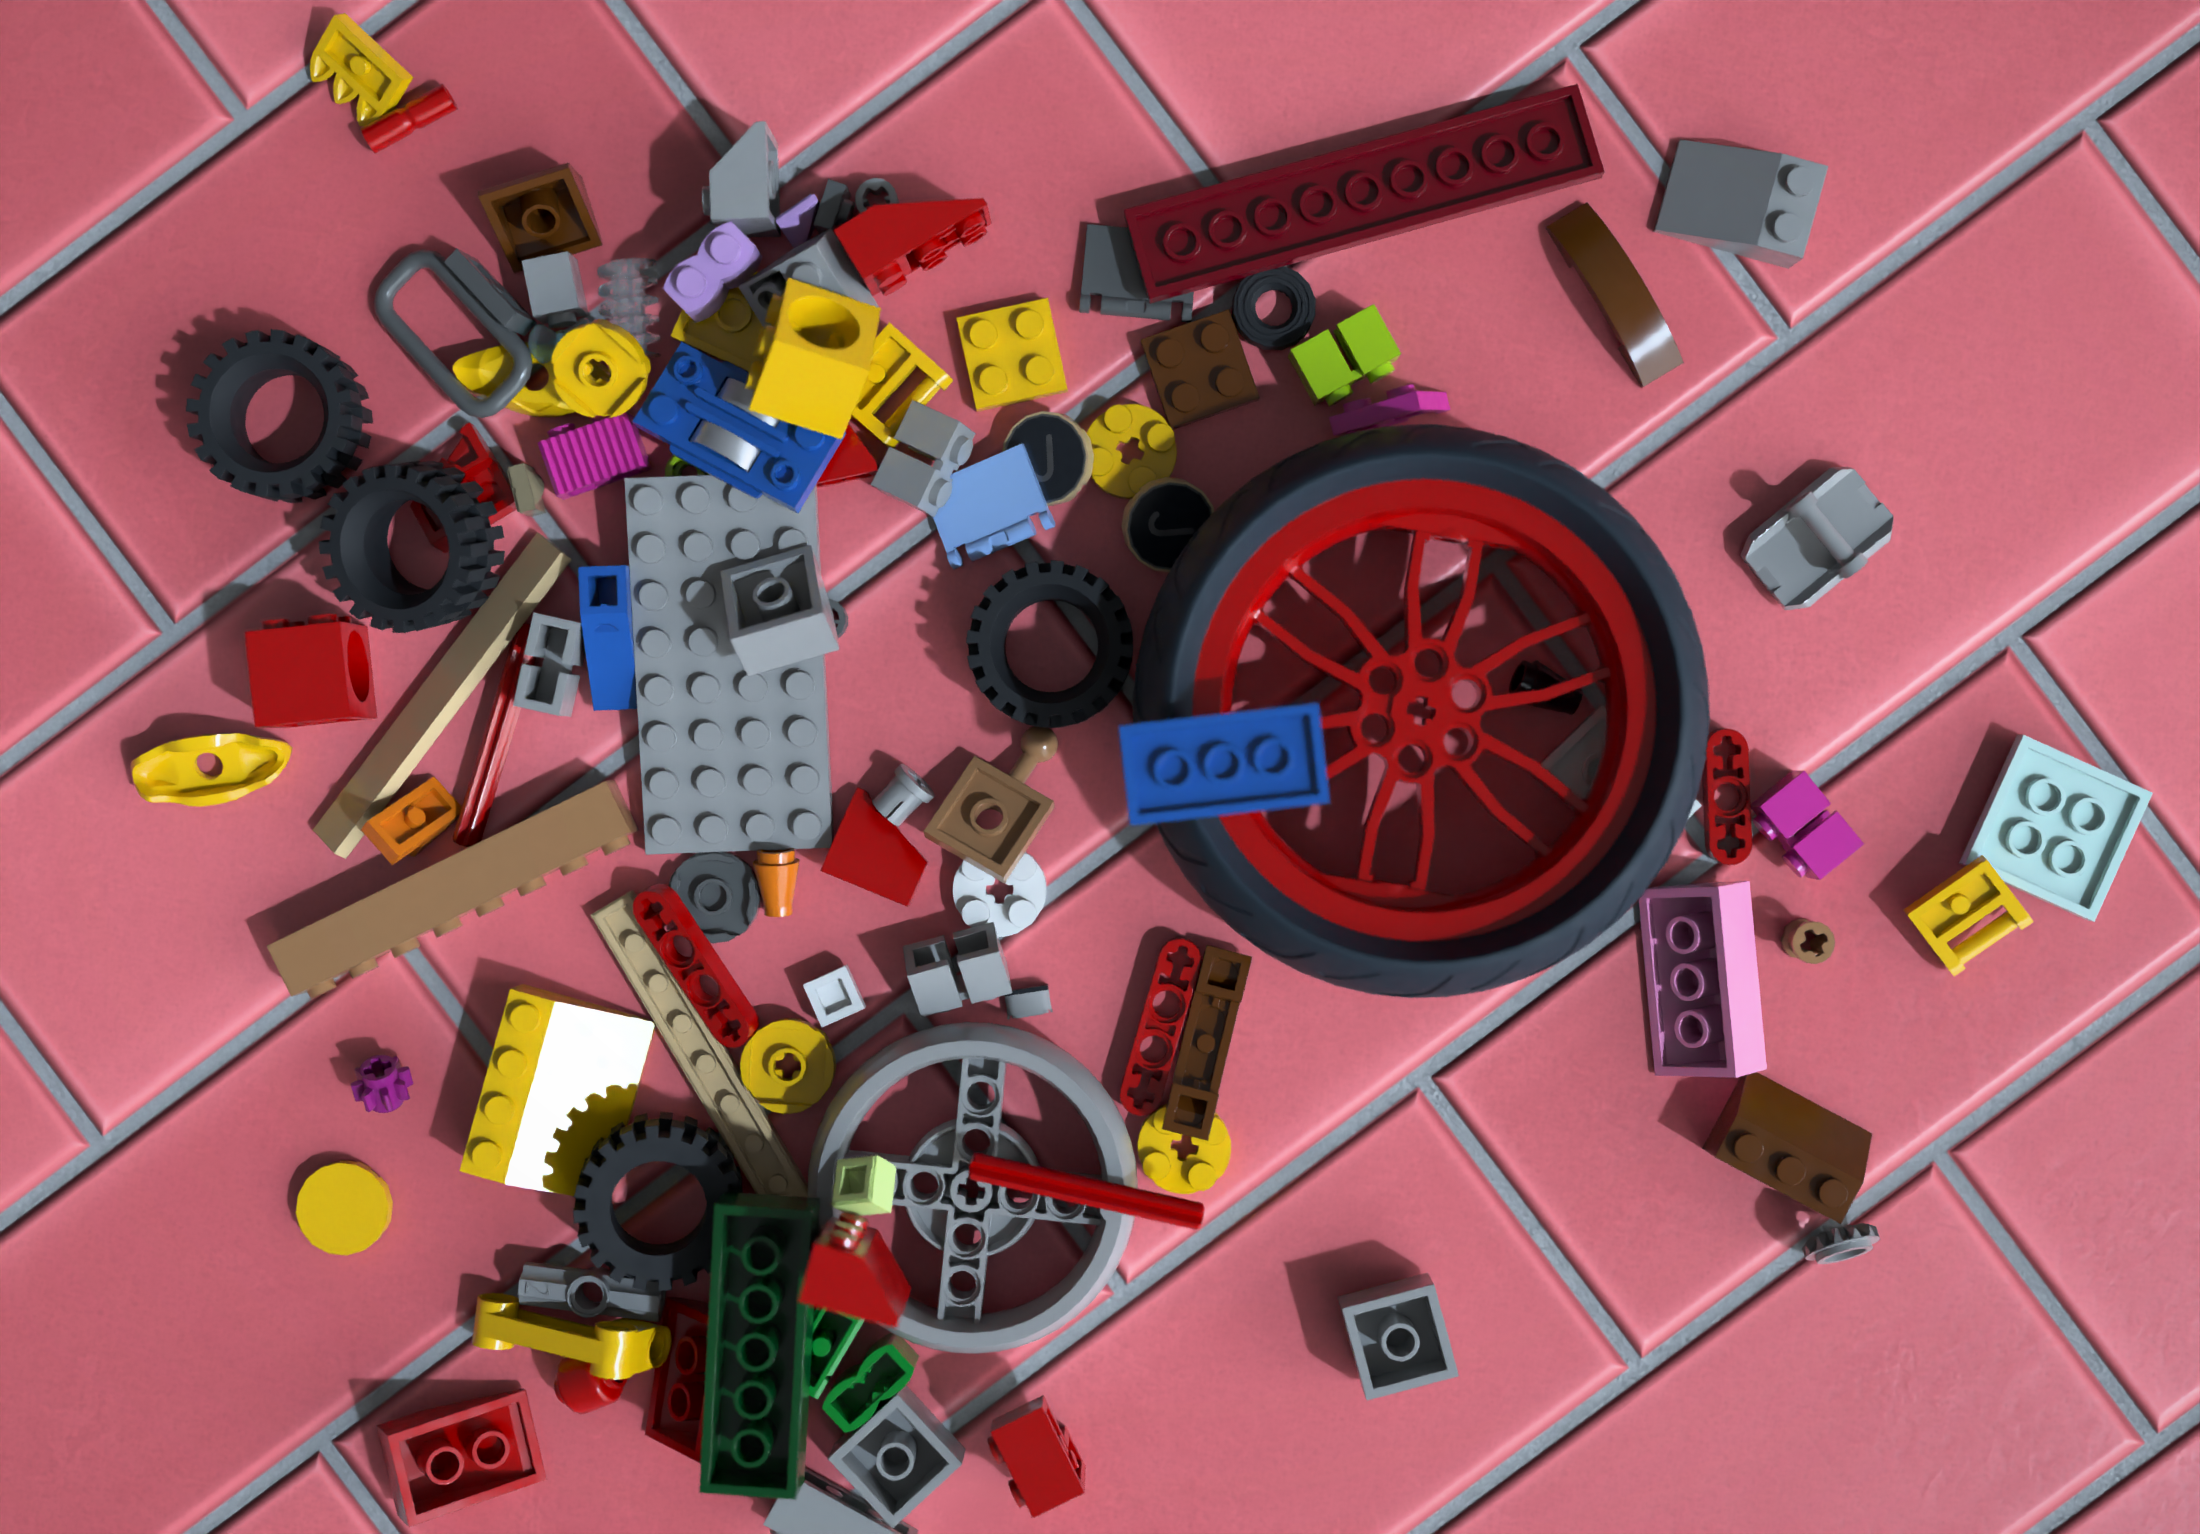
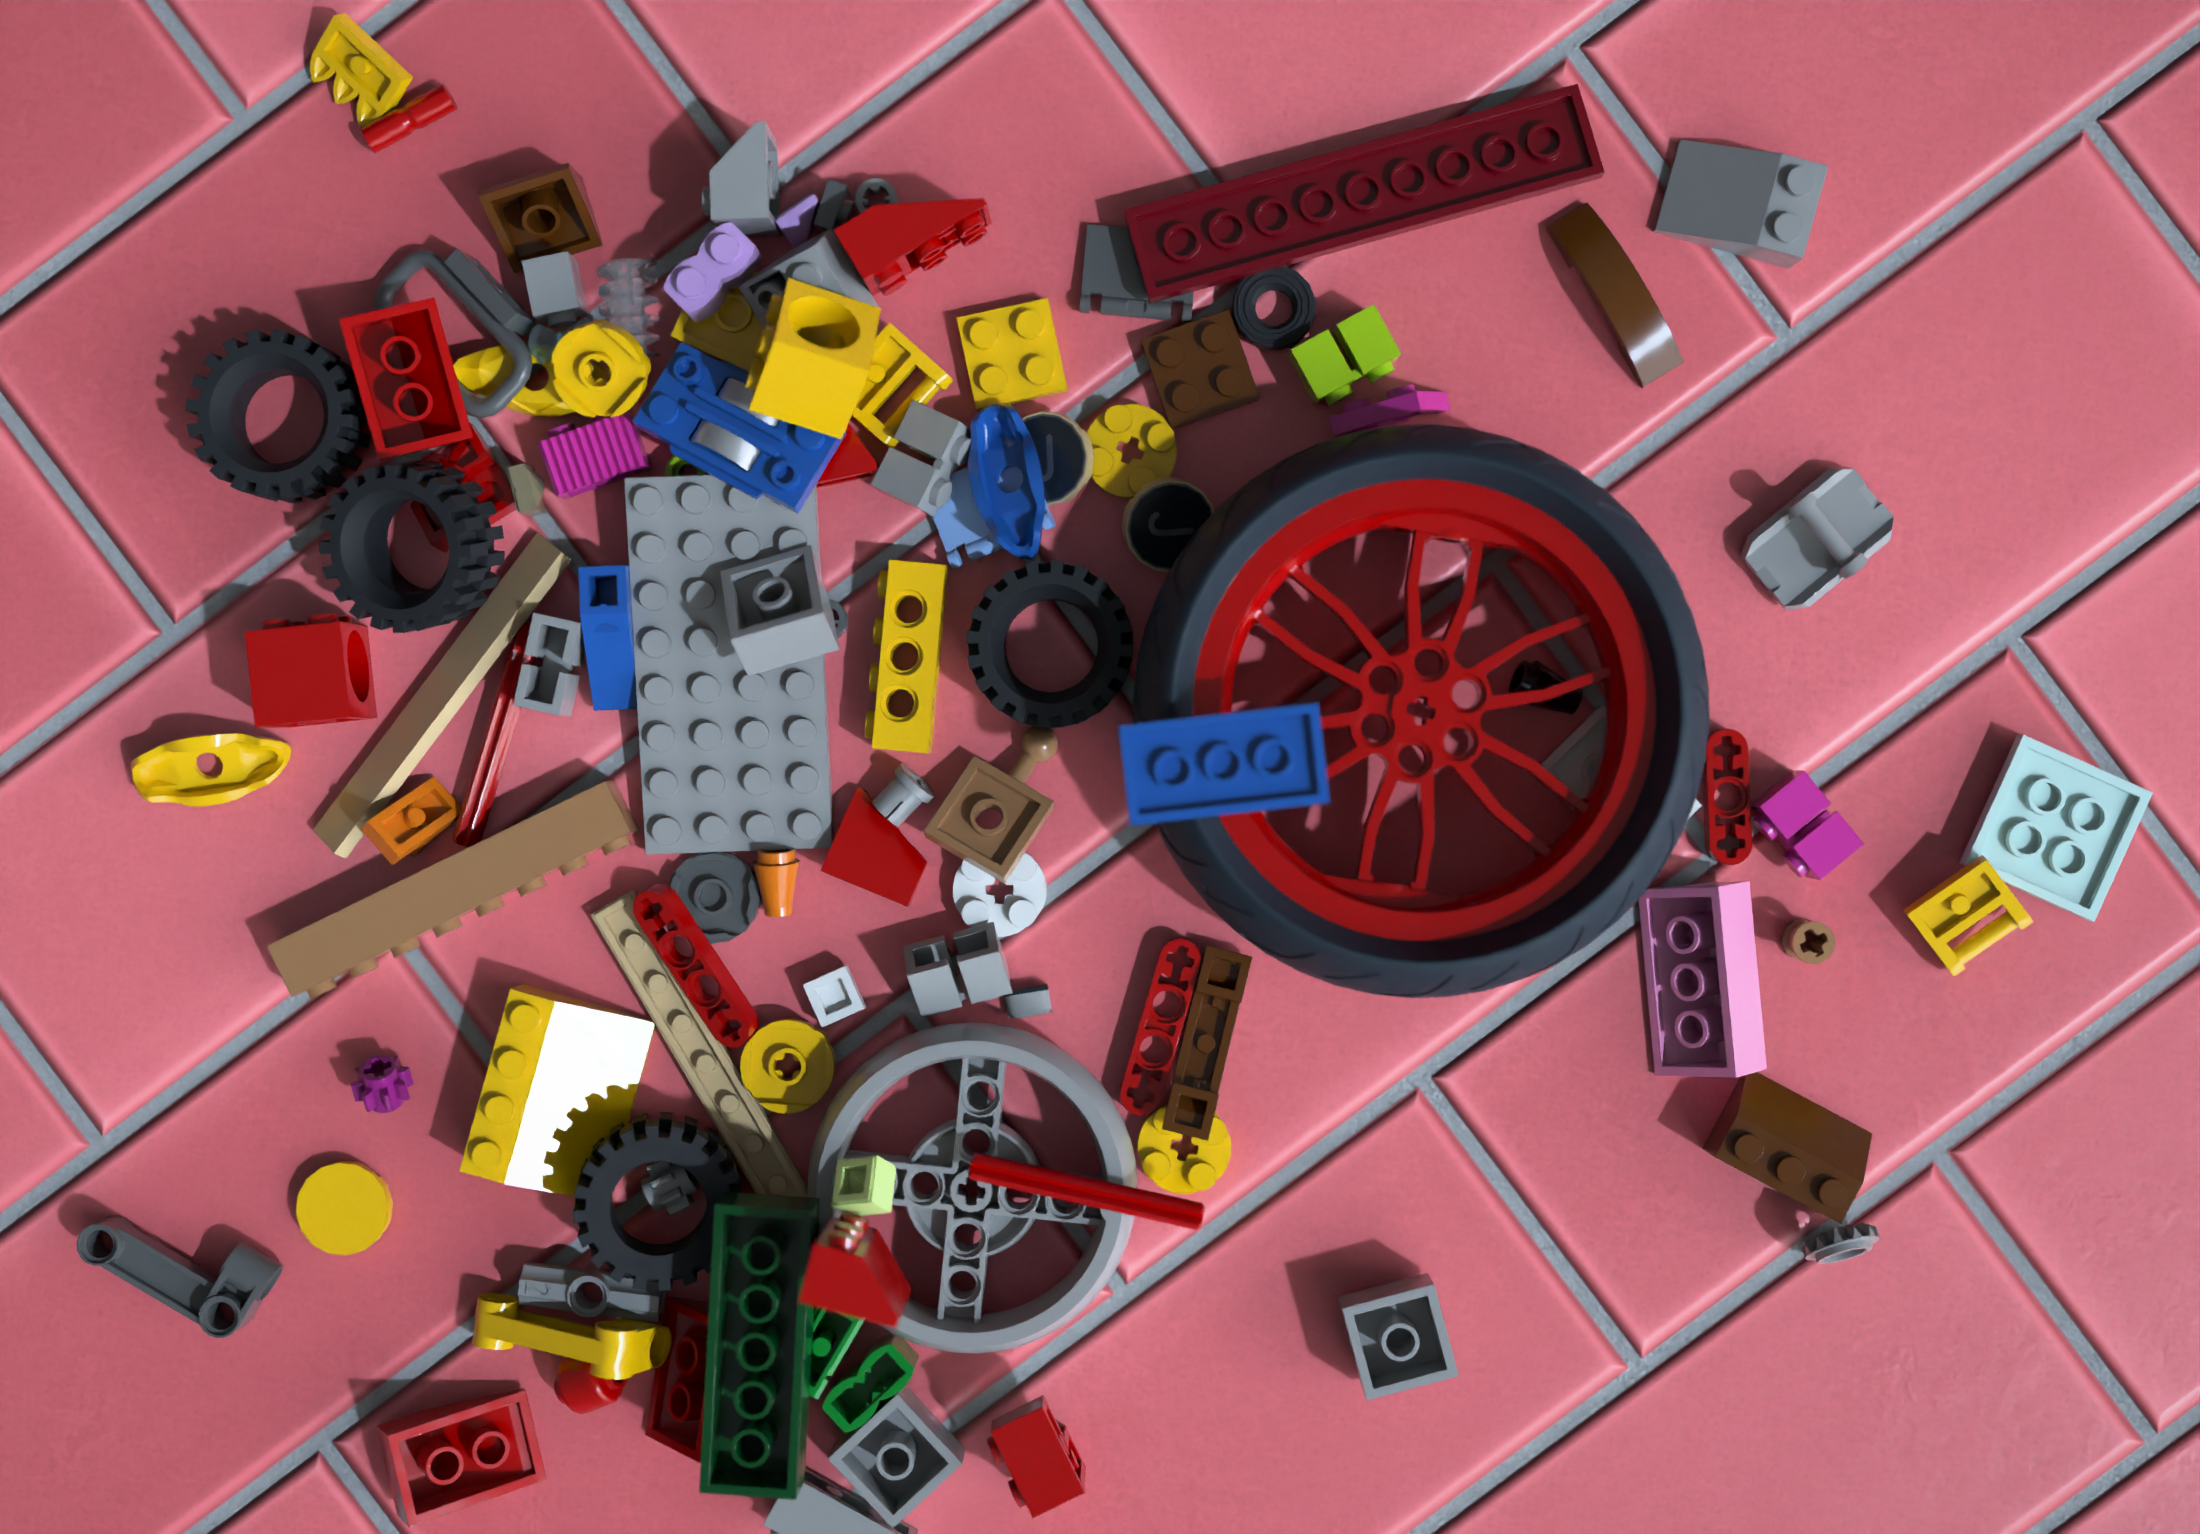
none -> dark grey piece [77,1216,283,1338]
none -> red slope [339,297,473,461]
none -> light grey gear [641,1161,700,1216]
none -> yellow brick [865,560,949,753]
none -> blue piece [968,403,1045,560]

